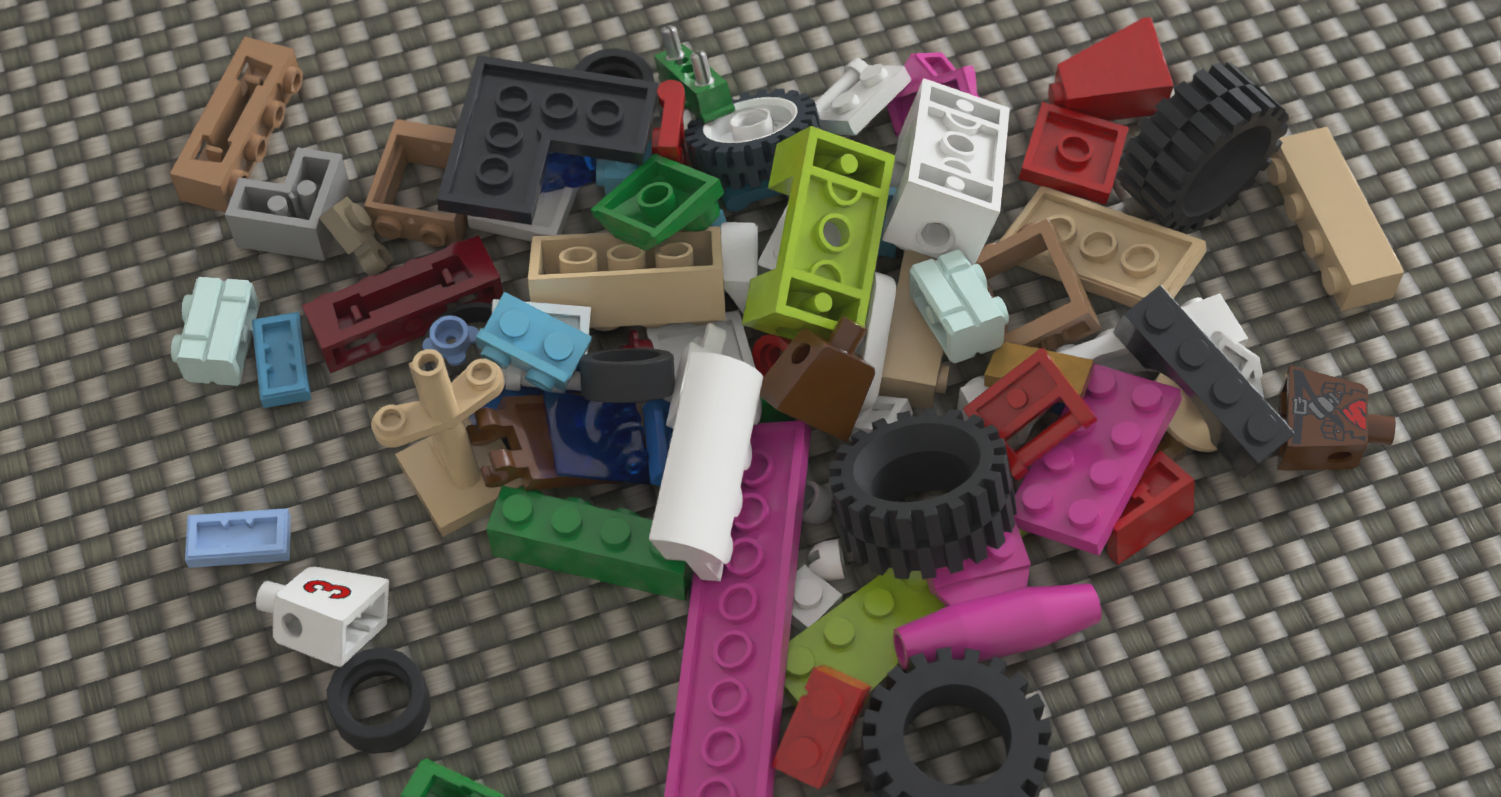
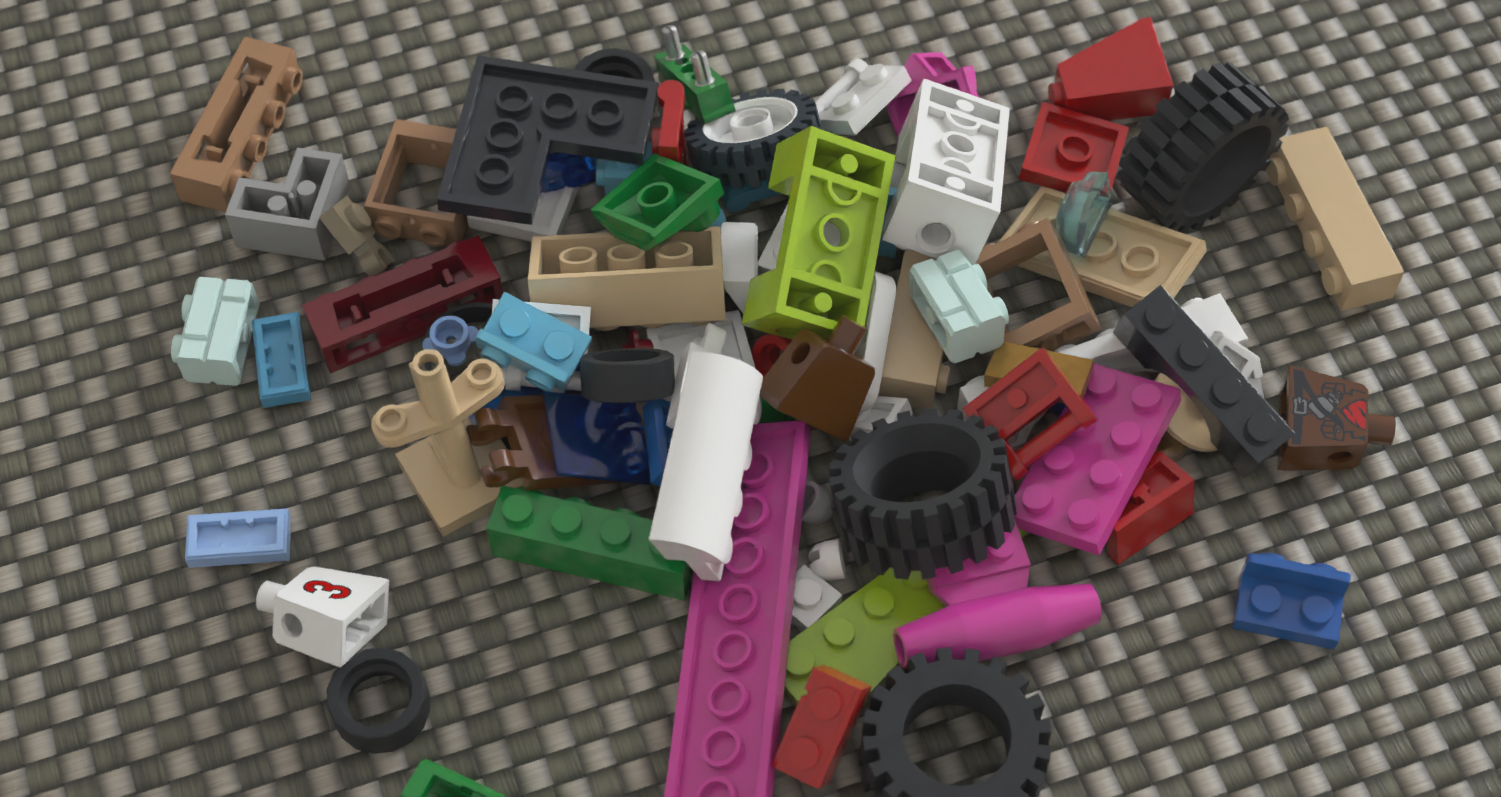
none -> clear light blue brick [1055,172,1112,258]
none -> blue bracket [1232,553,1351,650]

